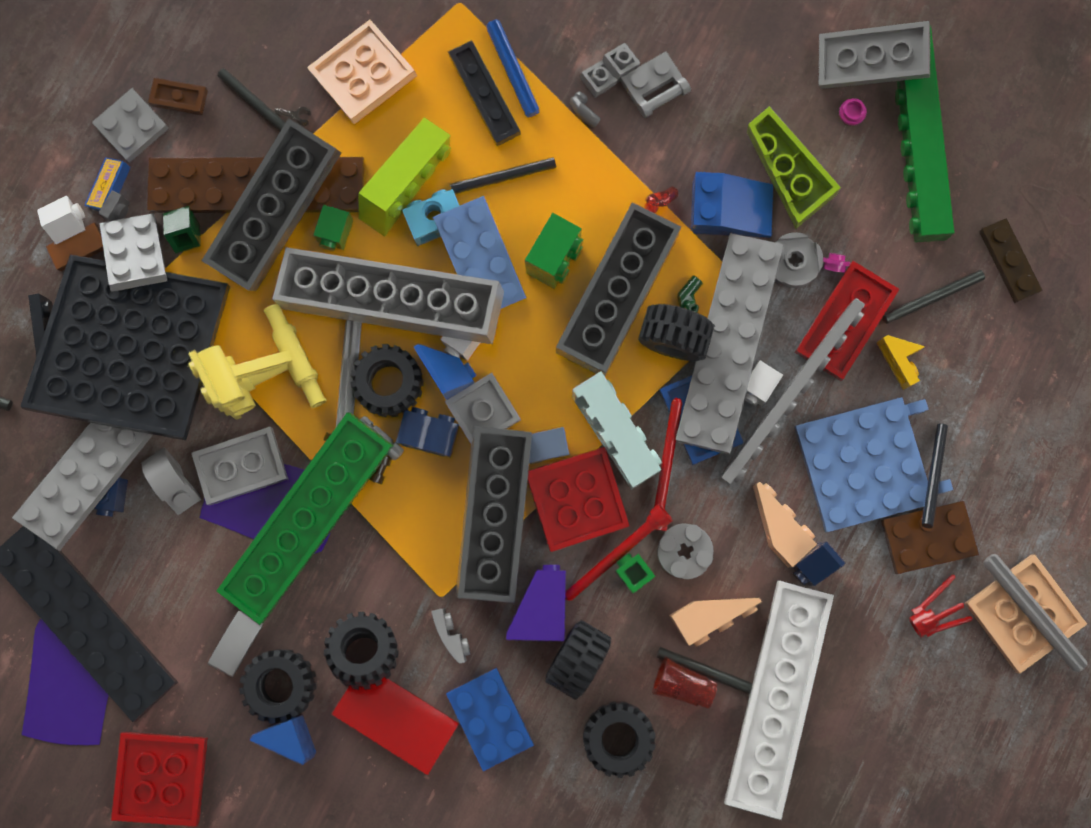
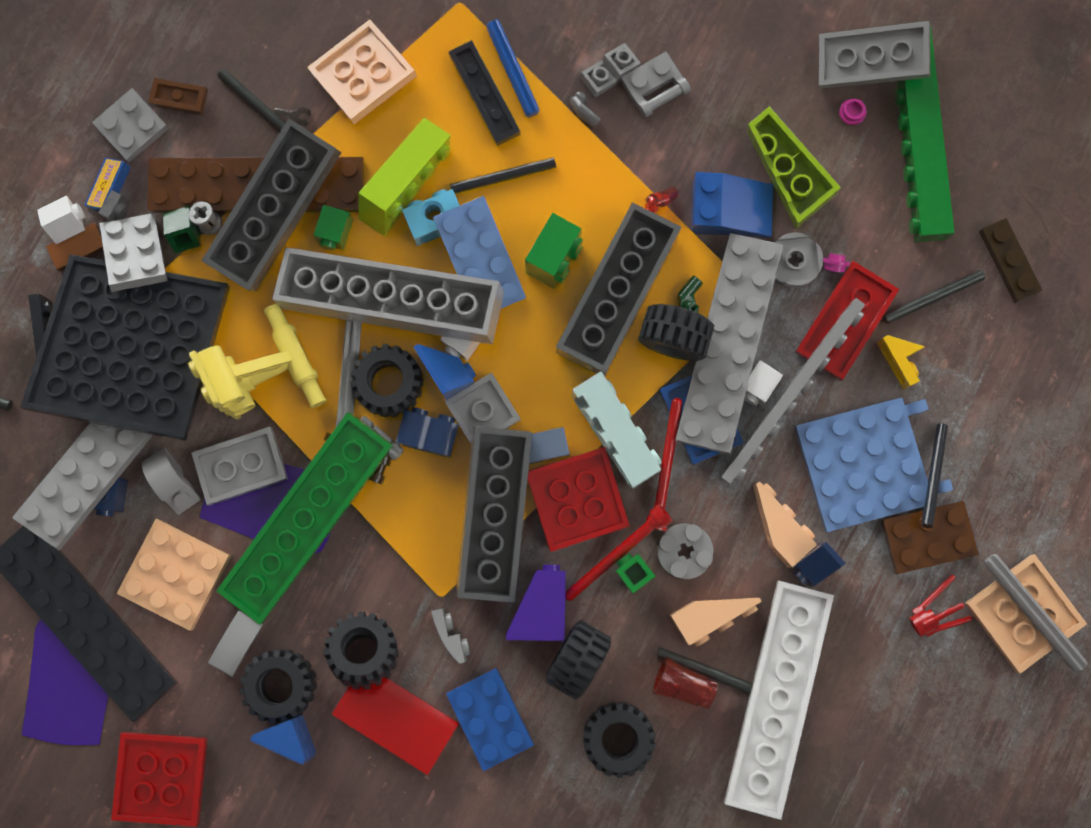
none -> light nougat plate [117,519,232,631]
none -> light grey bush [189,202,223,235]

